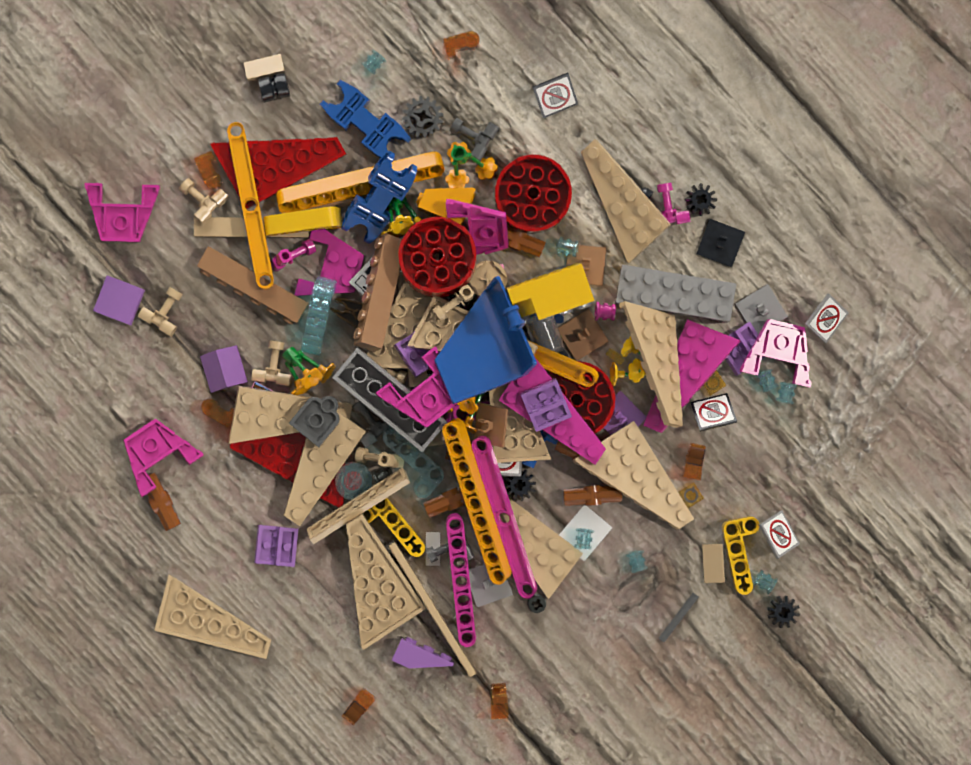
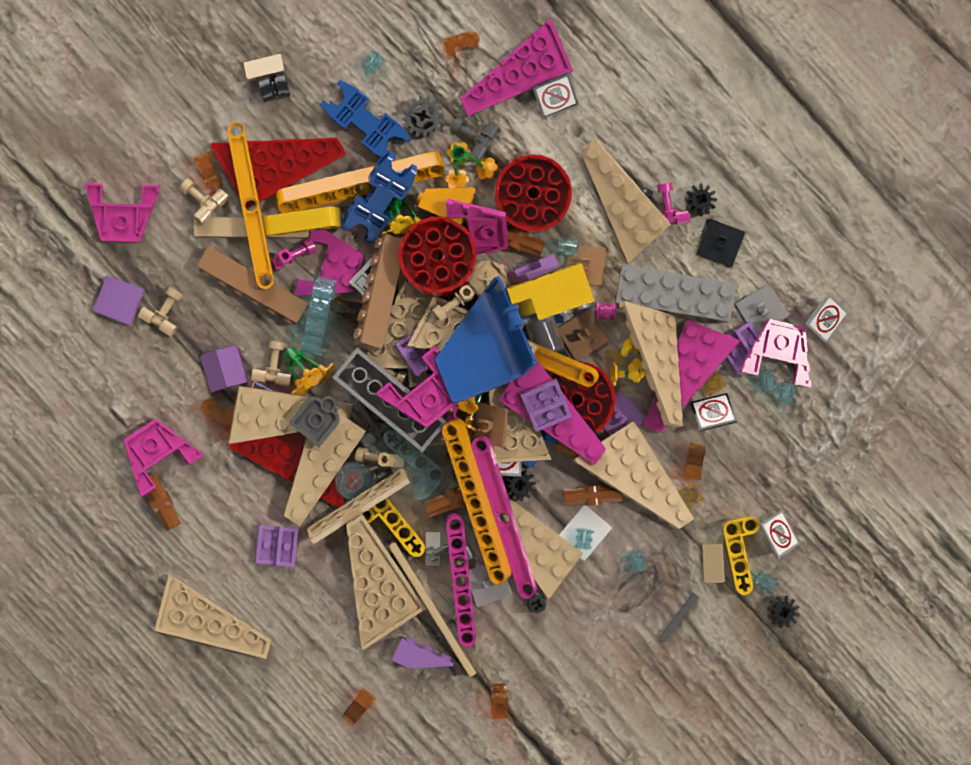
none -> dark pink wing [460,18,573,117]
none -> medium lavender slope [507,254,560,282]

